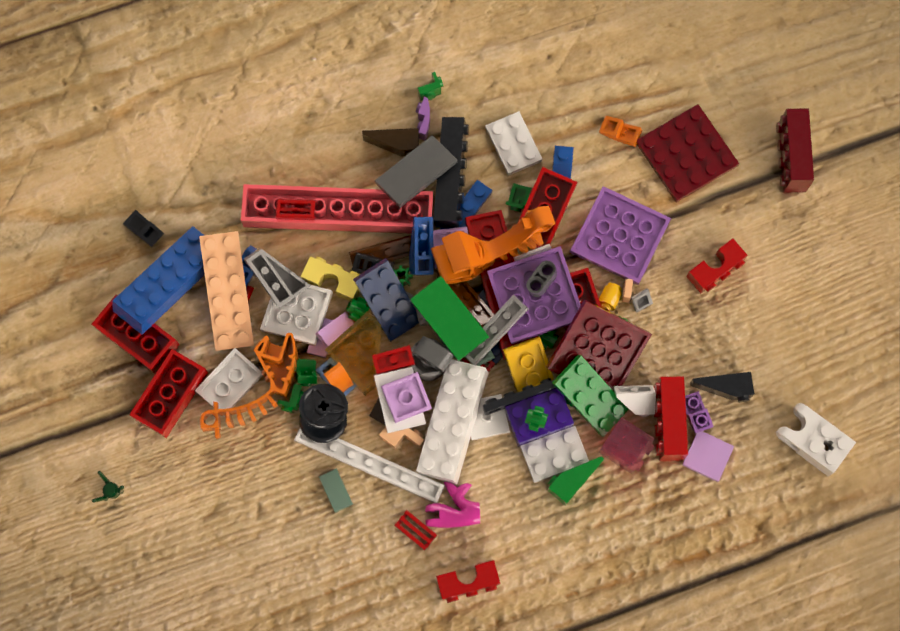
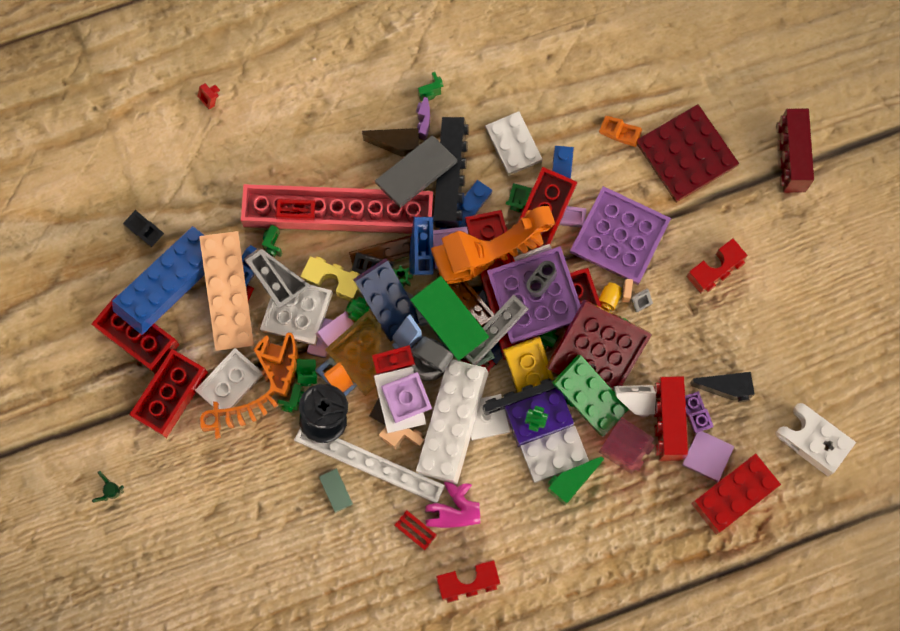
none -> red tile [197,83,220,109]
none -> green bracket [262,225,282,257]
none -> light blue slope [392,315,422,349]
none -> lavender tile [560,206,586,228]
none -> red brick [691,453,781,535]

